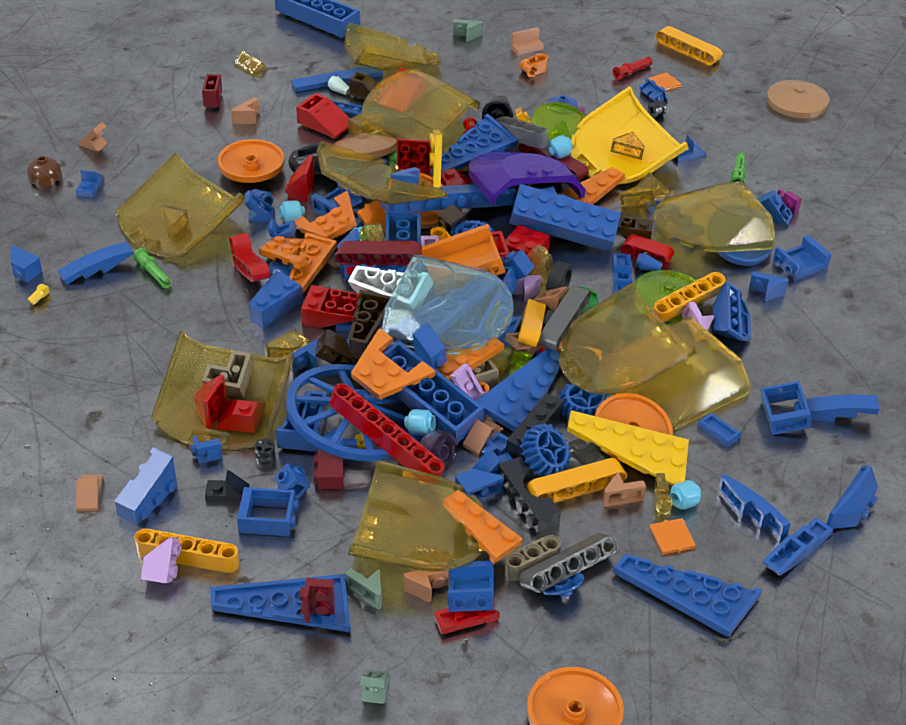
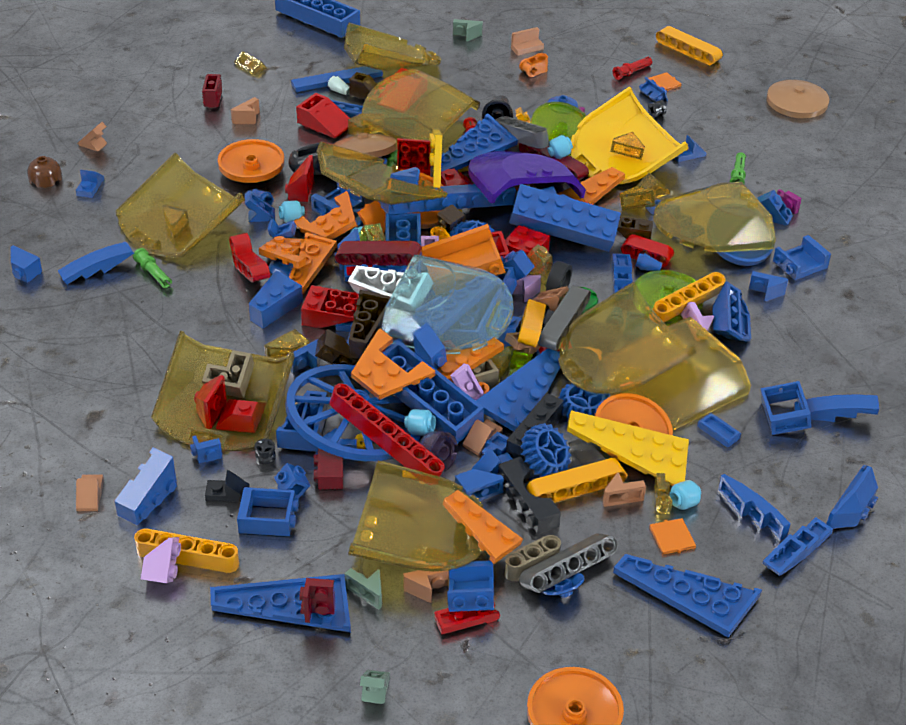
yellow arm [27,284,49,305] -> none

